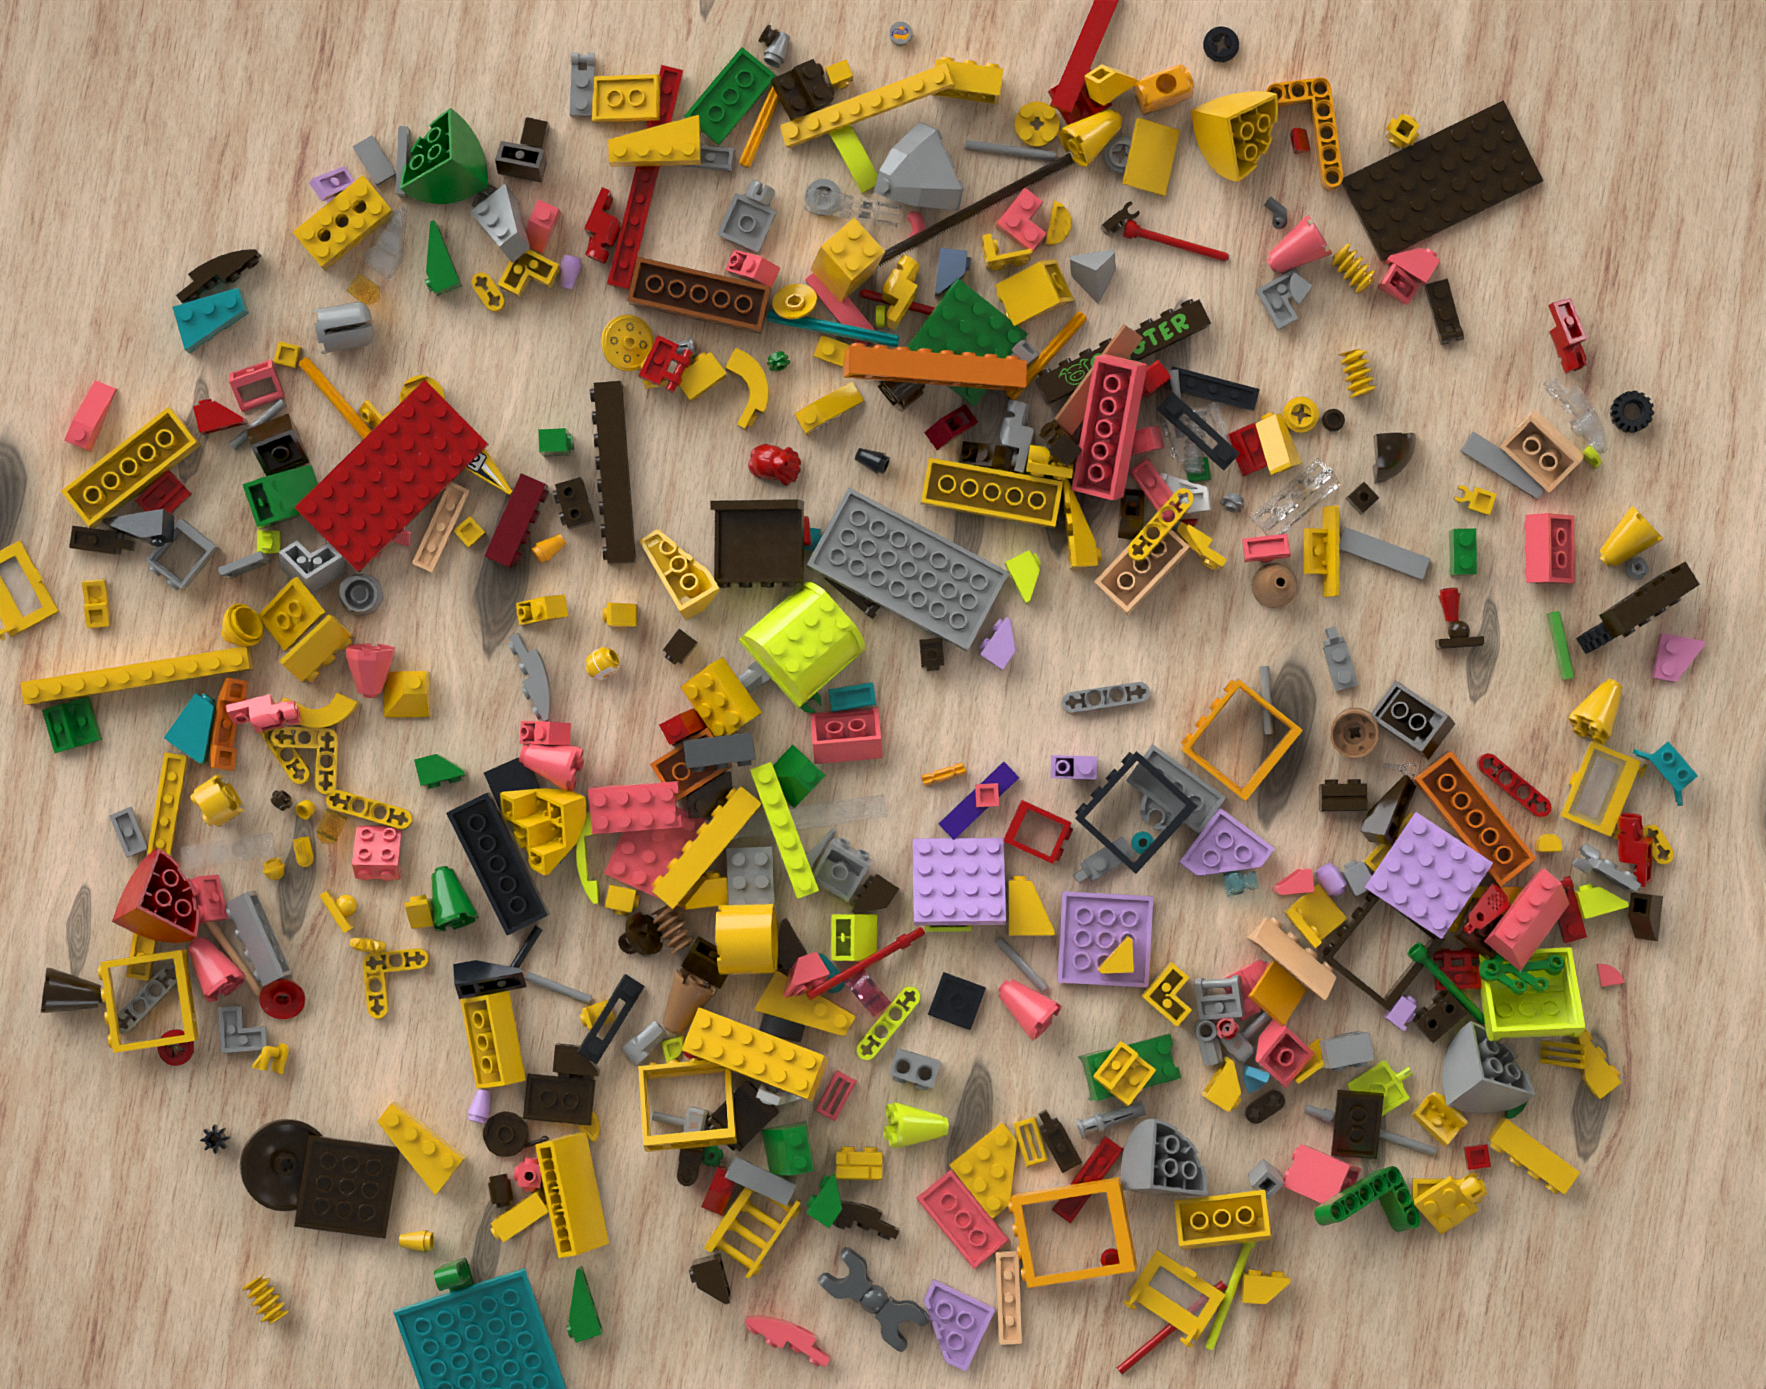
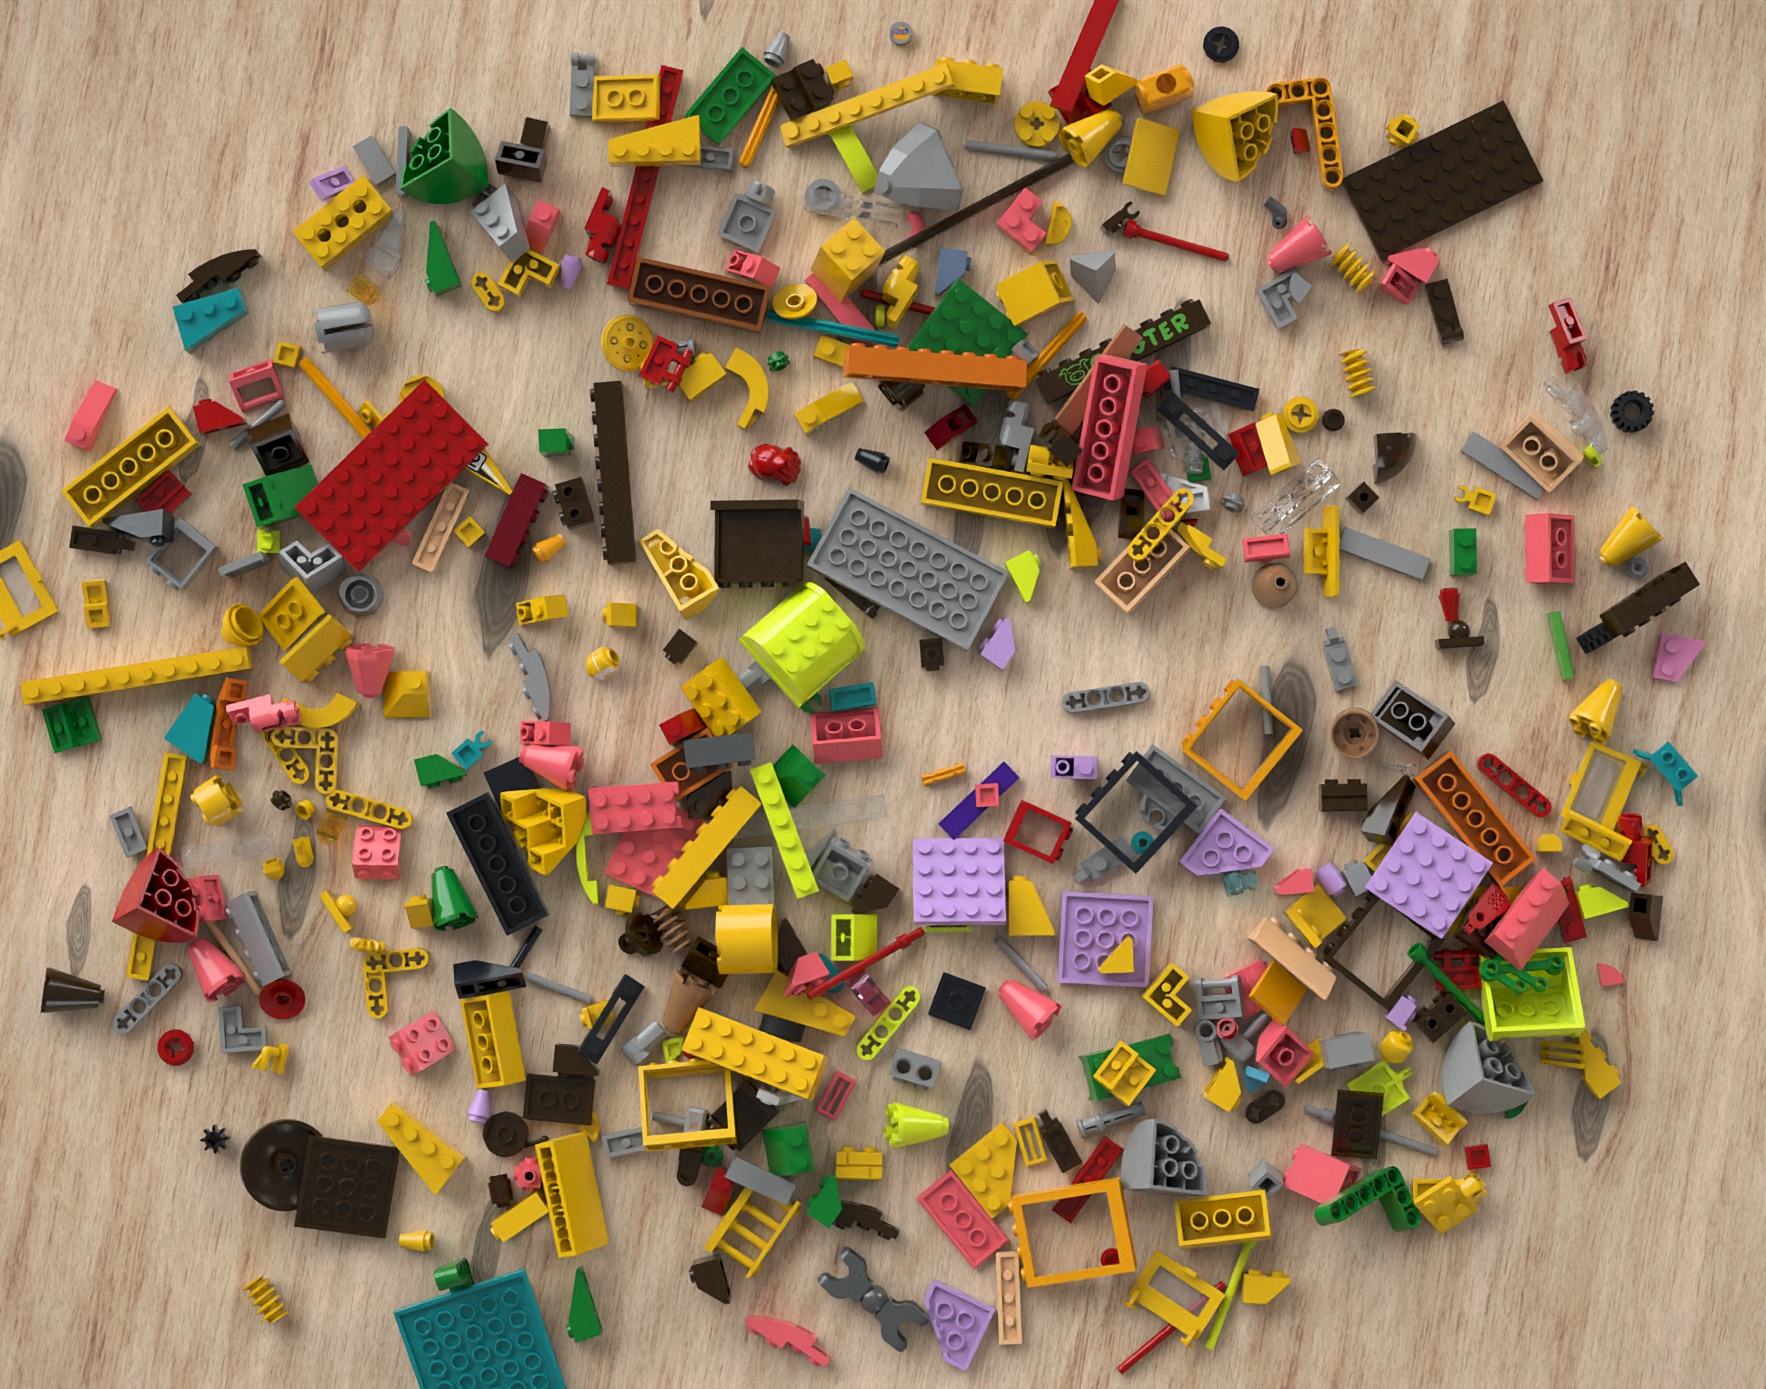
yellow window [98,949,199,1053] -> none
dark brown bush [758,24,779,47] -> none
yellow bracket [981,234,1032,271] -> none
yellow brick [1486,1117,1581,1195] -> none
none -> coral bracket [389,1012,456,1076]
none -> teal plate [451,731,493,770]
none -> light grey plate [601,1127,645,1158]
none -> yellow head [1379,1030,1414,1064]
none -> yellow tile [1559,810,1632,862]

